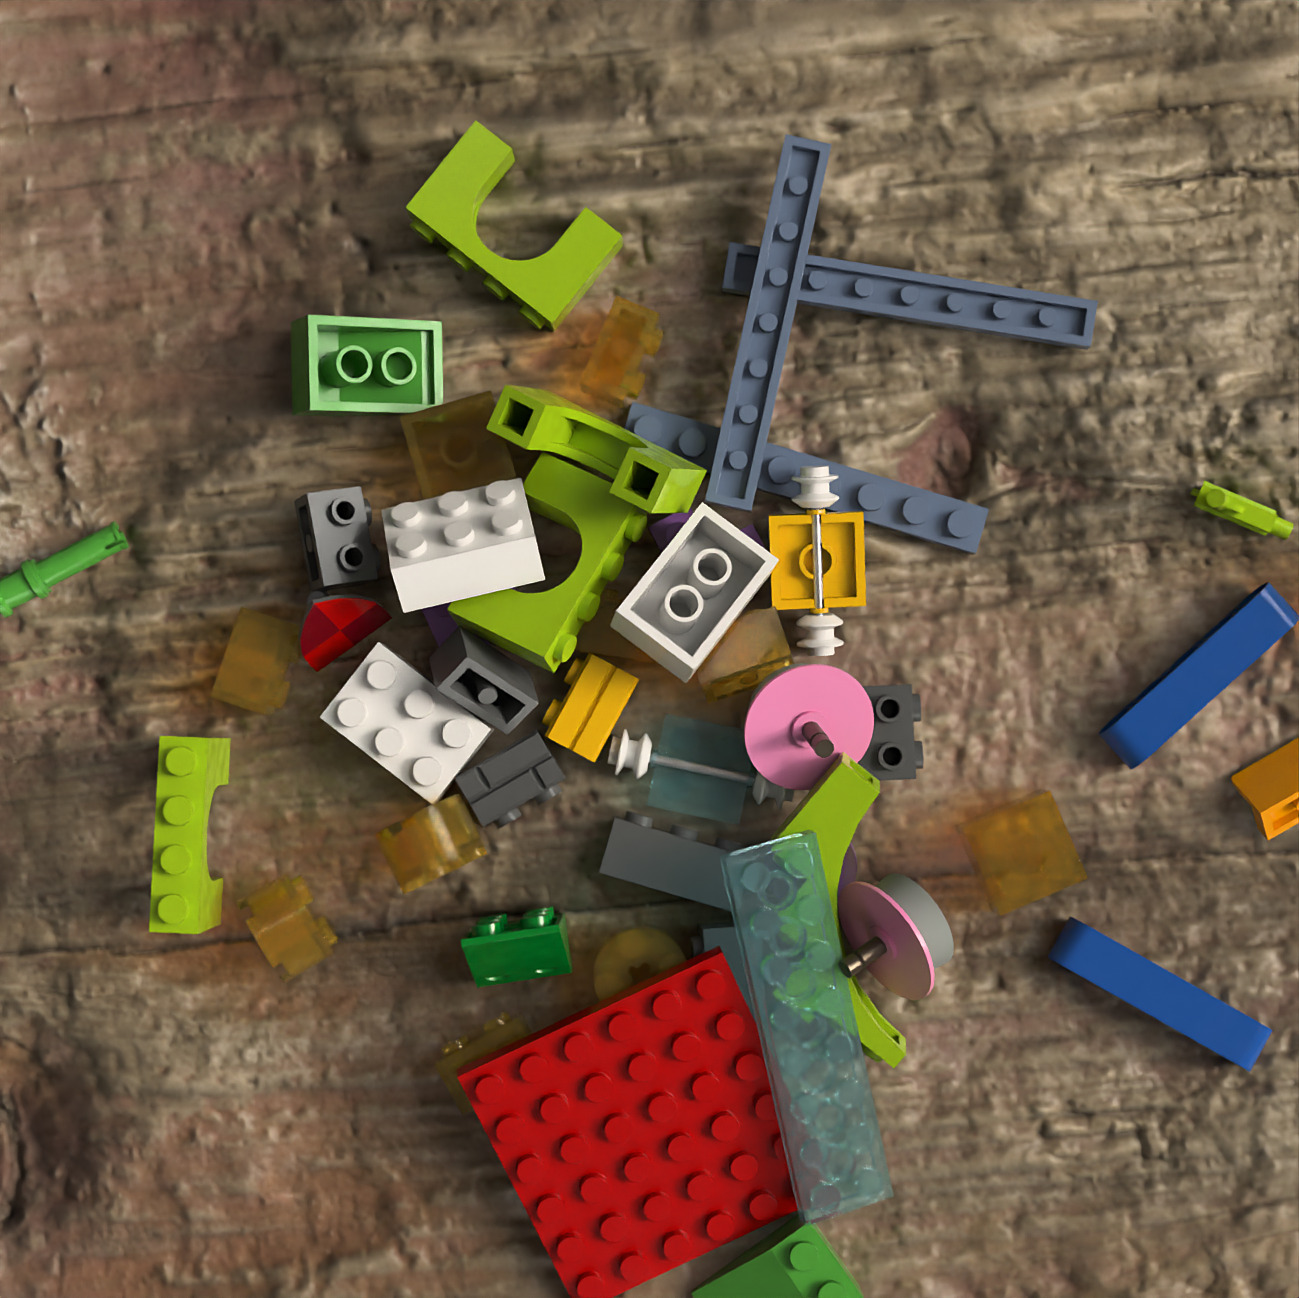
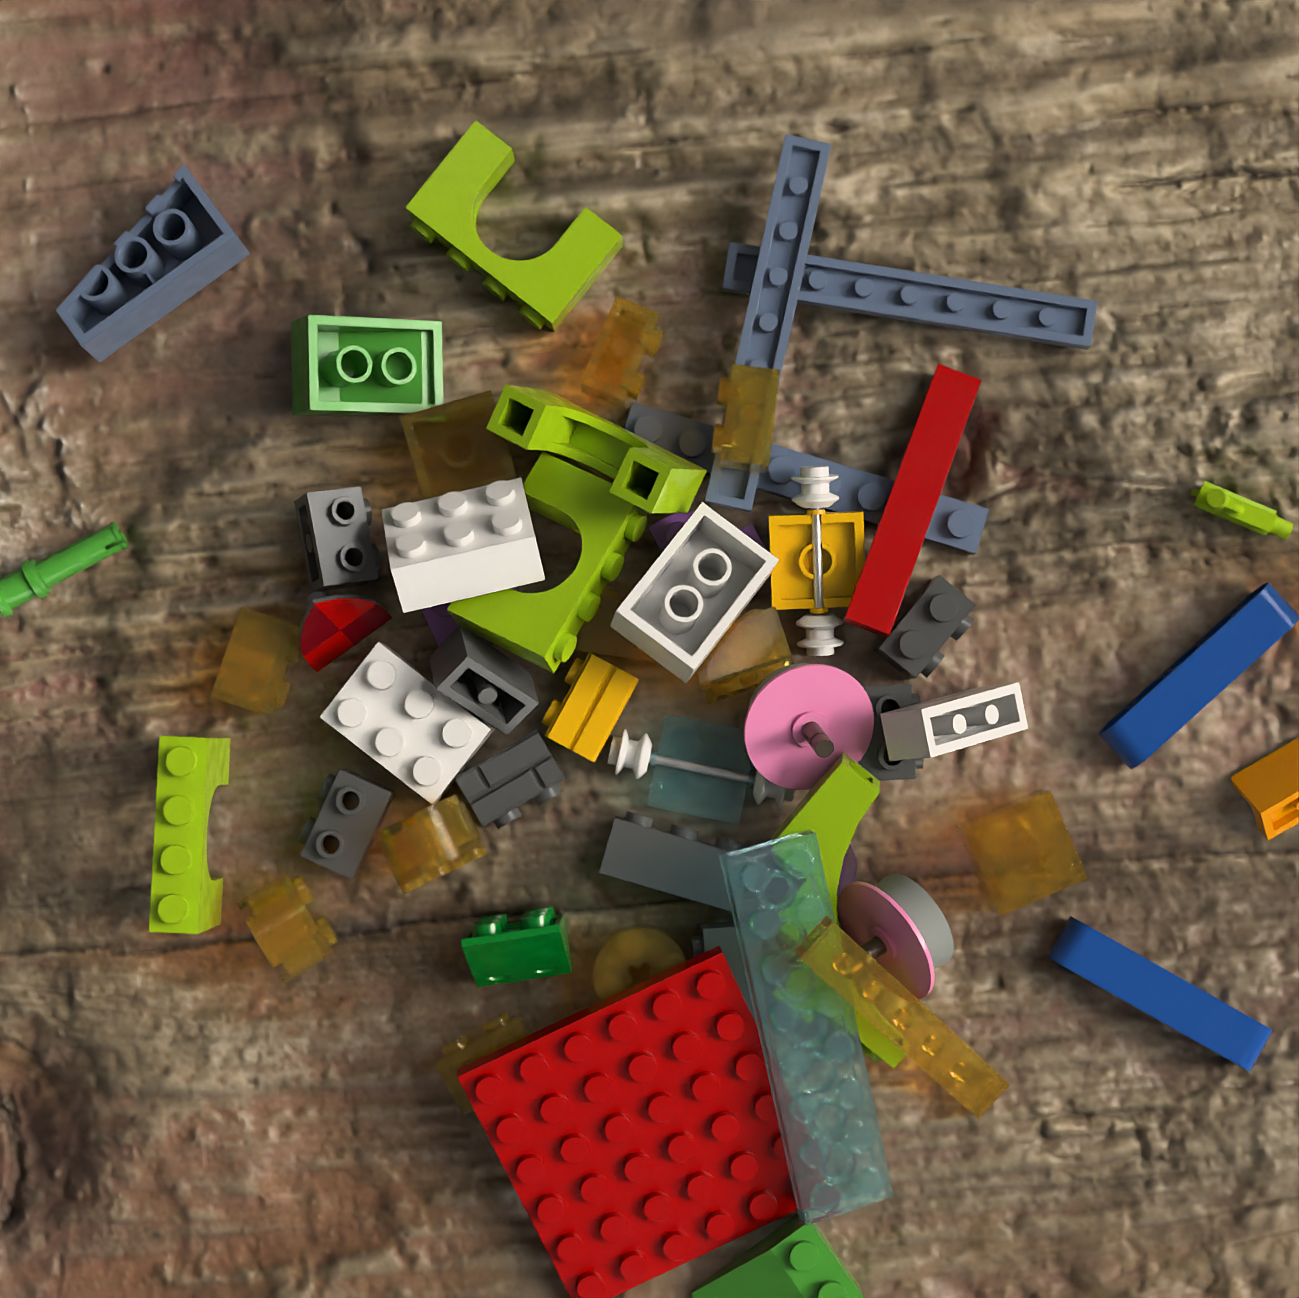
none -> sand blue wedge [56,164,250,362]
none -> dark grey brick [299,769,397,879]
none -> clear yellow brick [711,364,780,473]
none -> clear yellow tile [793,915,1010,1119]
none -> red tile [843,364,982,638]
none -> dark grey brick [874,575,976,680]
none -> white brick [880,682,1028,761]

